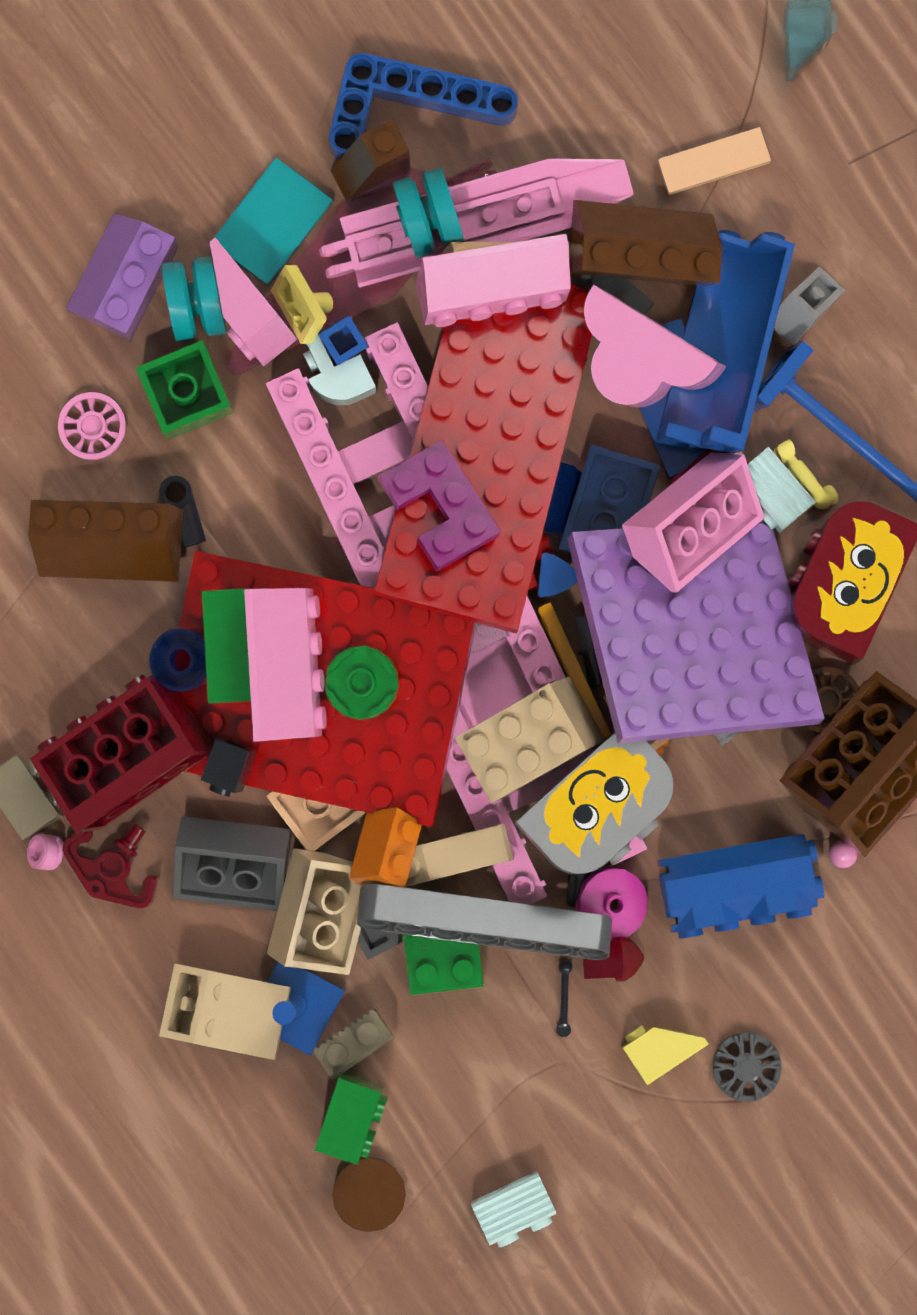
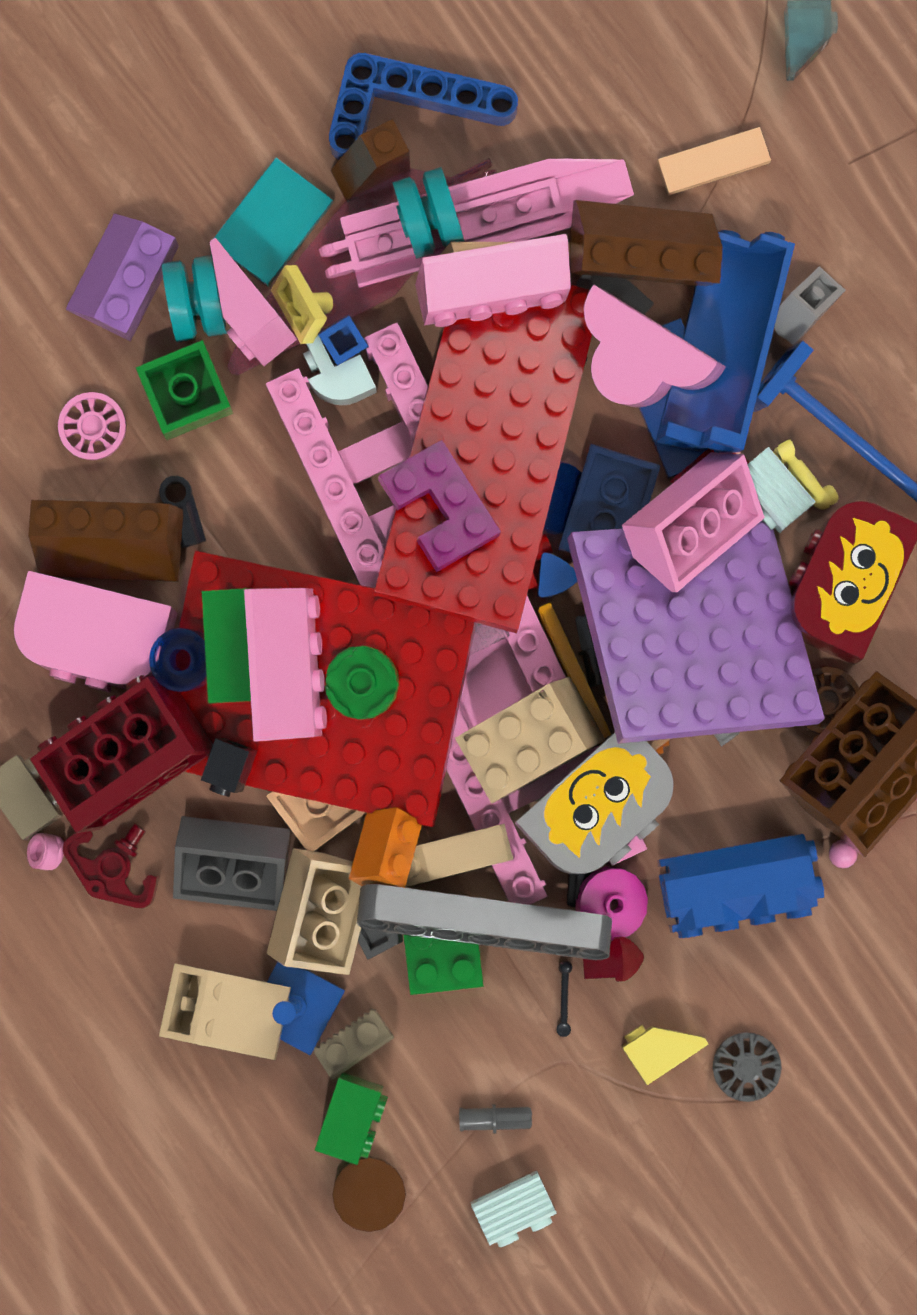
none -> bright pink brick [14,571,178,692]
none -> dark grey axle [459,1104,532,1134]

